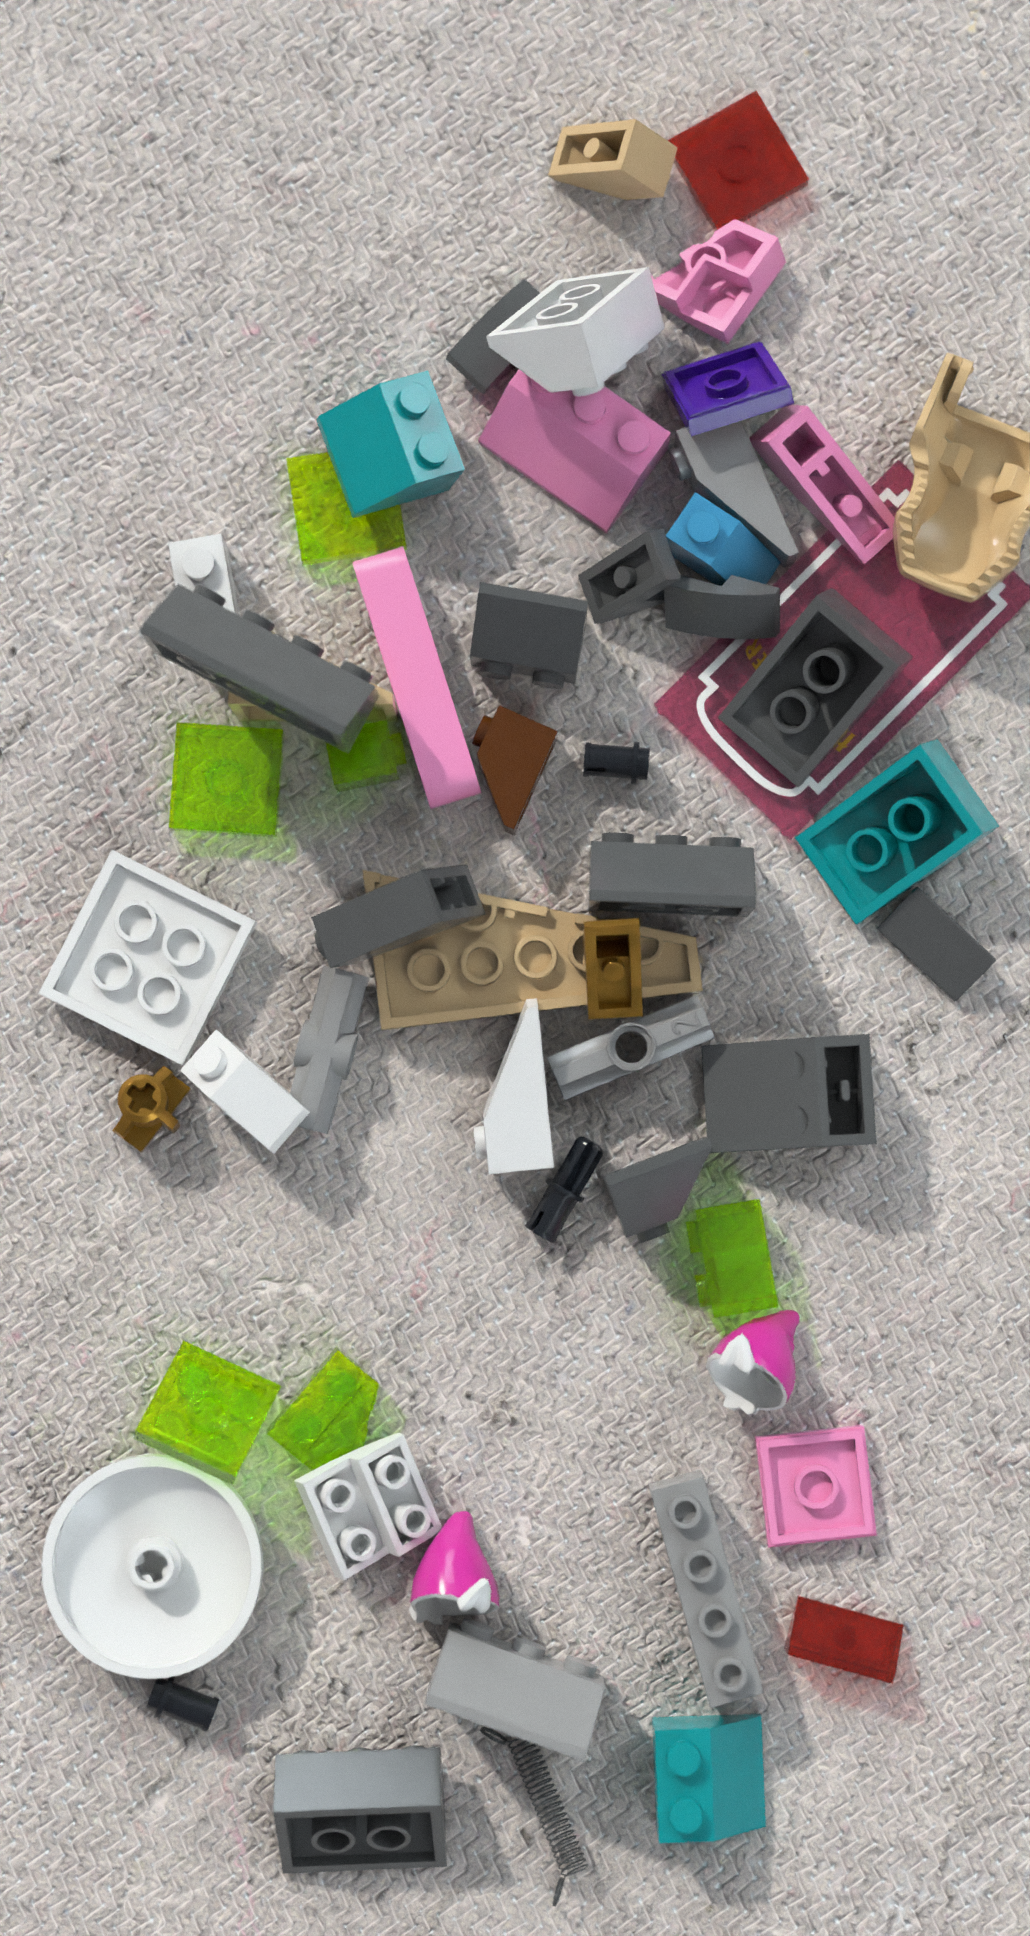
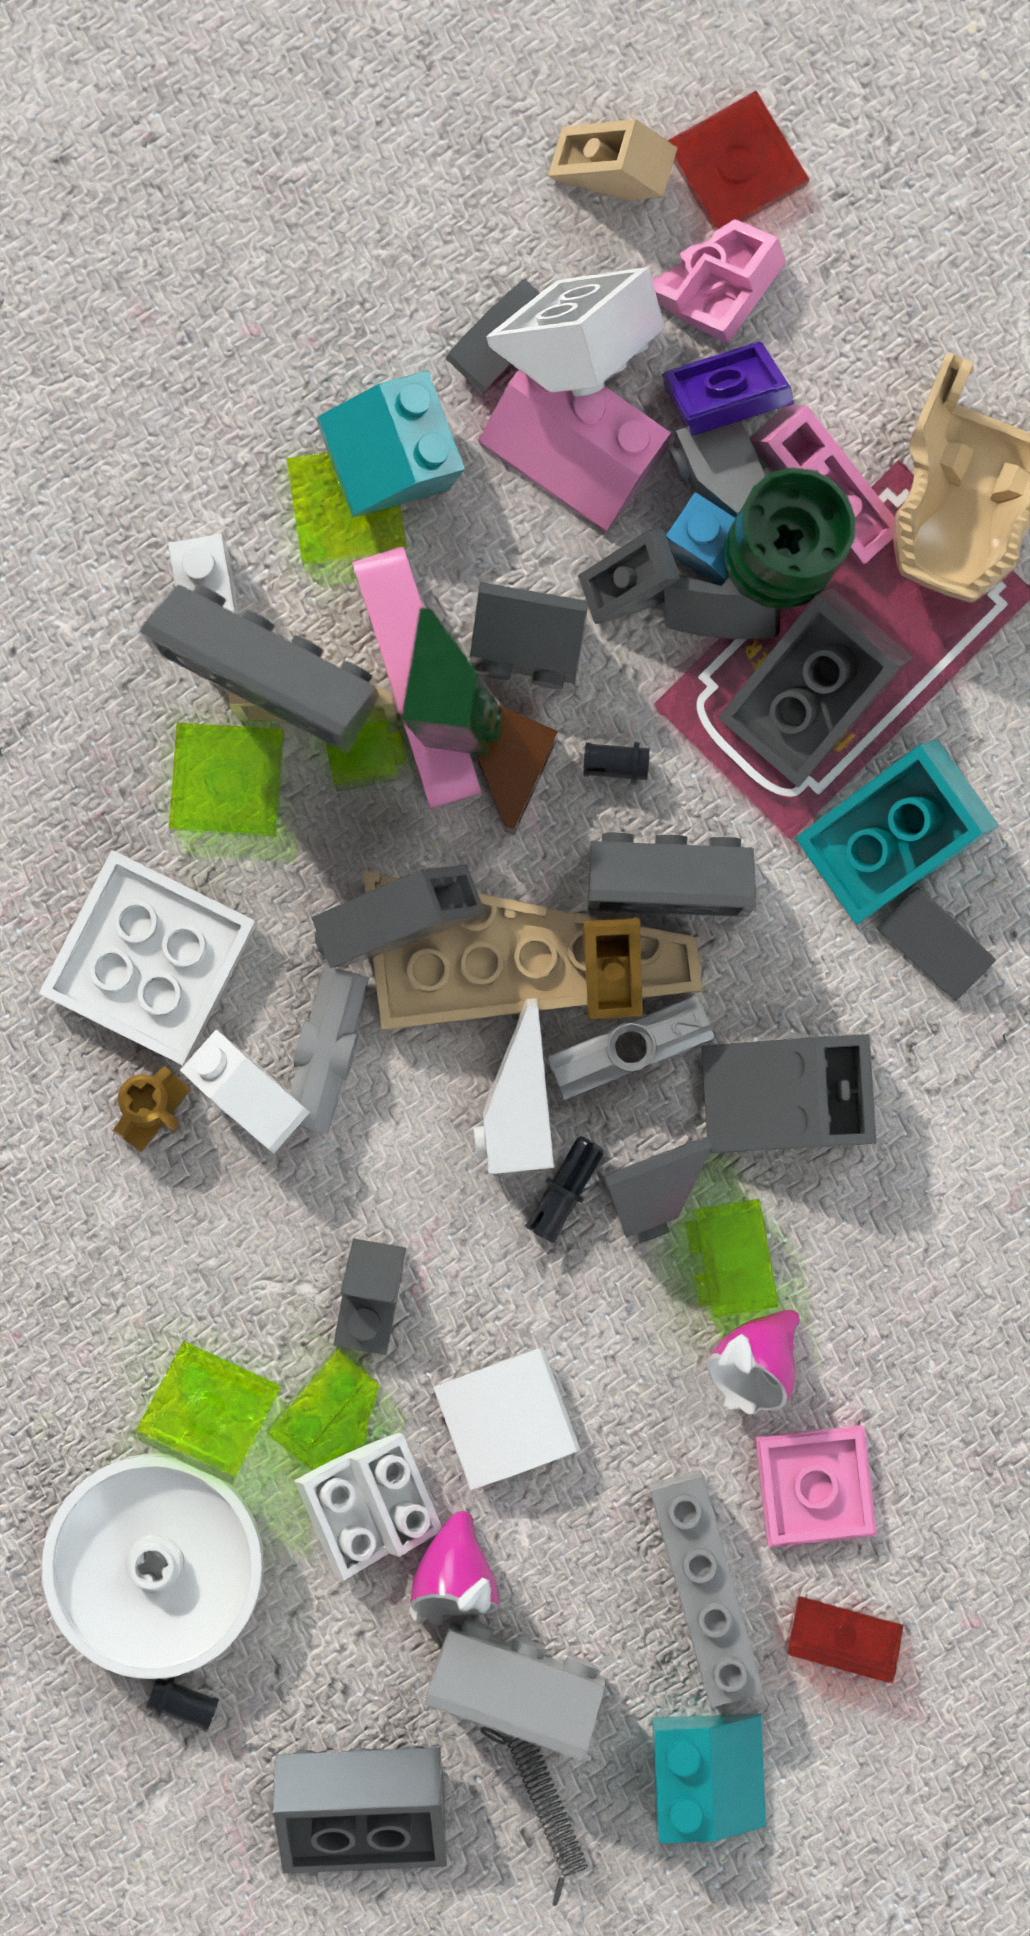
none -> dark grey slope [333,1238,406,1355]
none -> dark green slope [401,607,504,756]
none -> white slope [433,1347,580,1490]
none -> dark green wheel [723,467,856,610]

